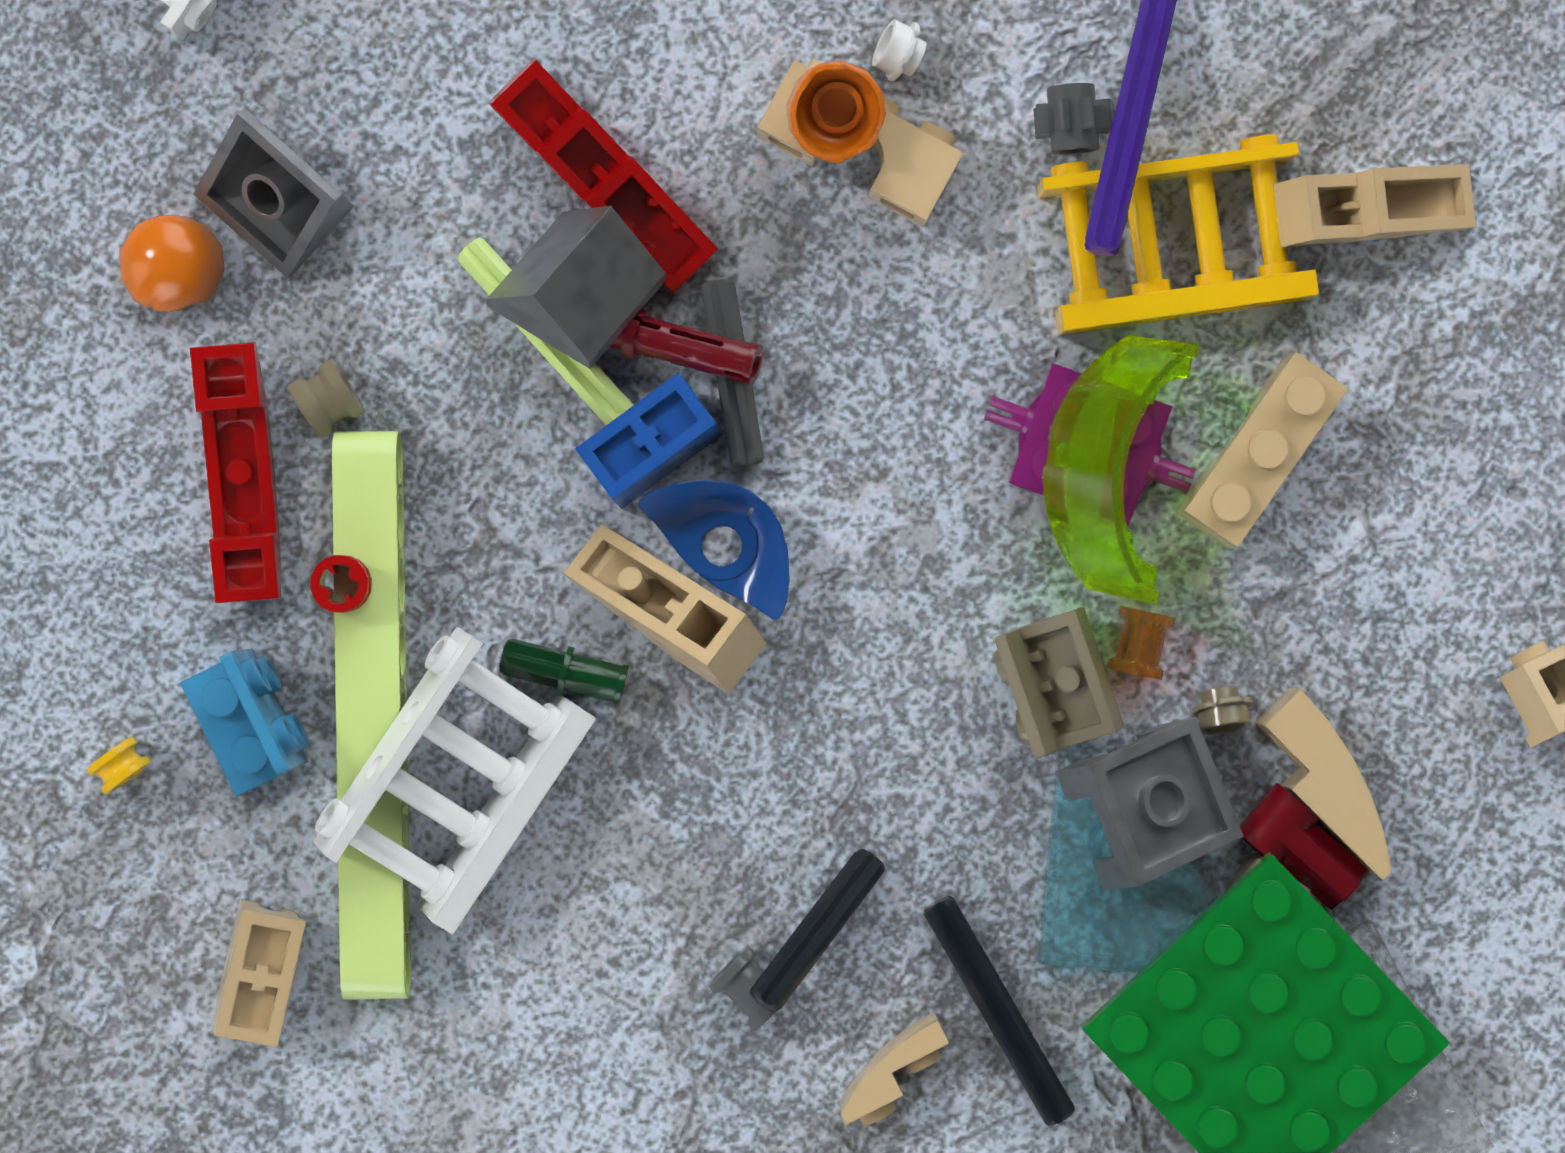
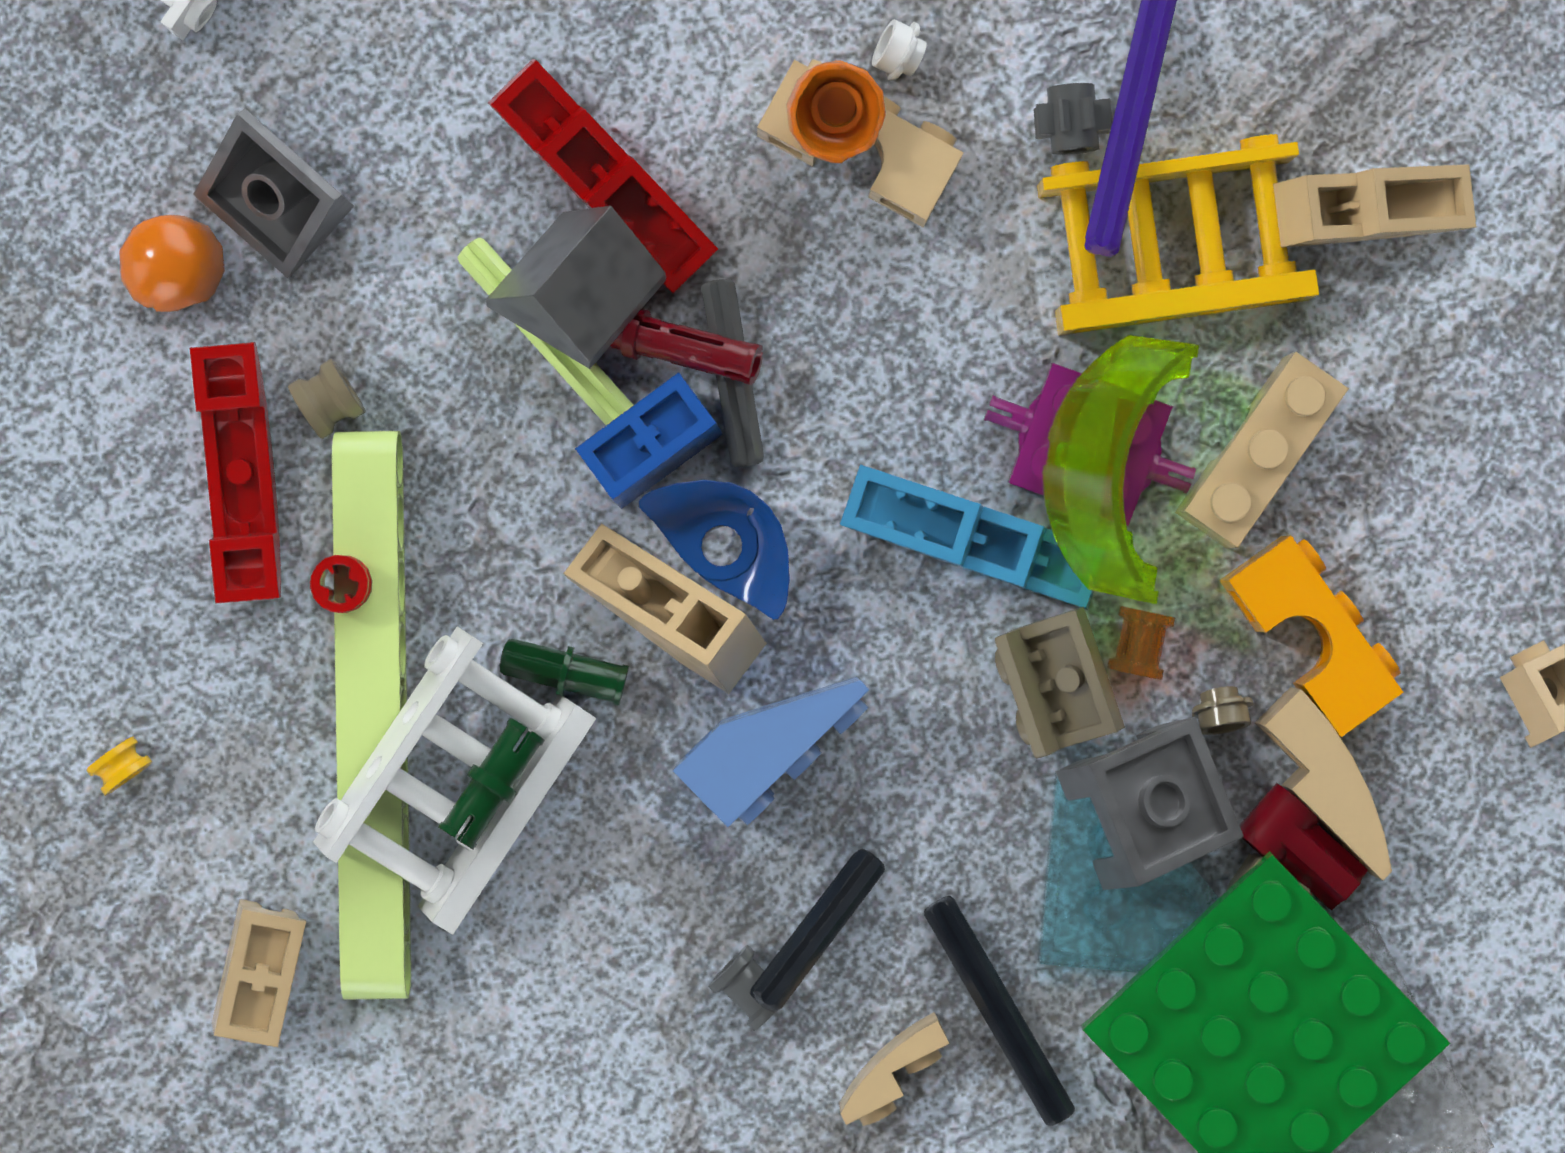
dark azure bracket [180,648,310,797] -> none
none -> dark green pin [438,718,545,850]
none -> medium blue slope [673,676,869,827]
none -> dark azure slope [840,464,1108,610]
none -> light orange arch [1219,535,1404,737]

